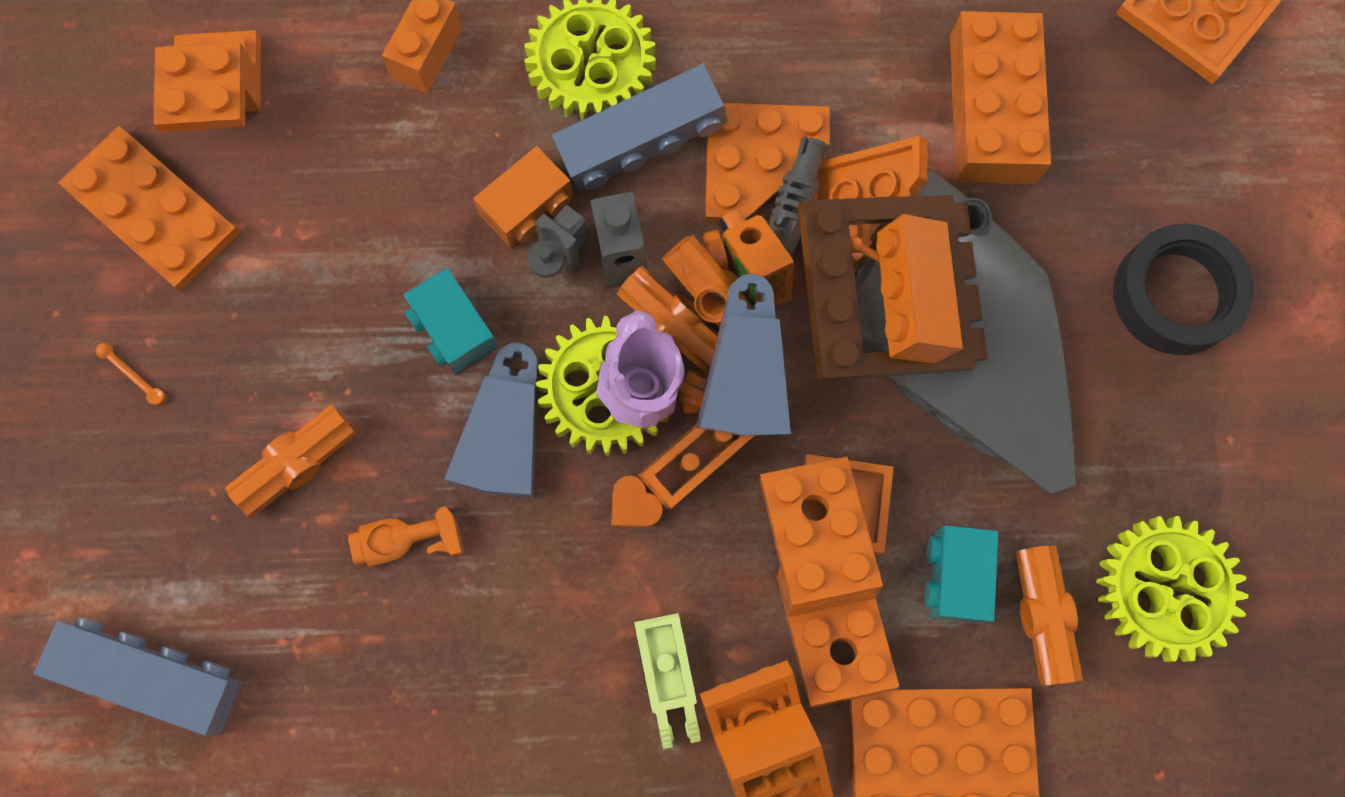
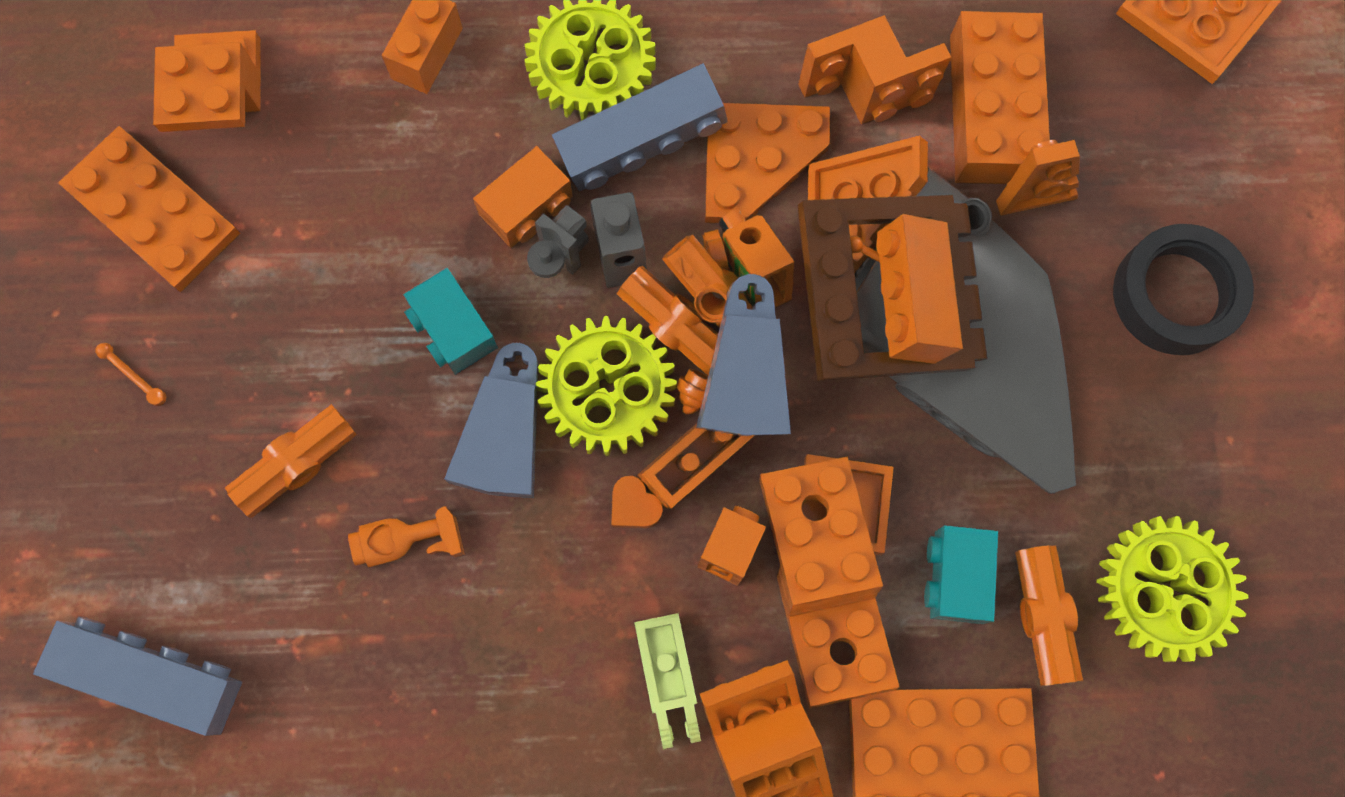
lavender piece [596,310,685,428] -> none
dark grey hinge [769,136,827,254] -> none
none -> orange brick [698,506,766,586]
none -> orange bracket [798,15,951,125]
none -> orange wing [996,140,1080,216]

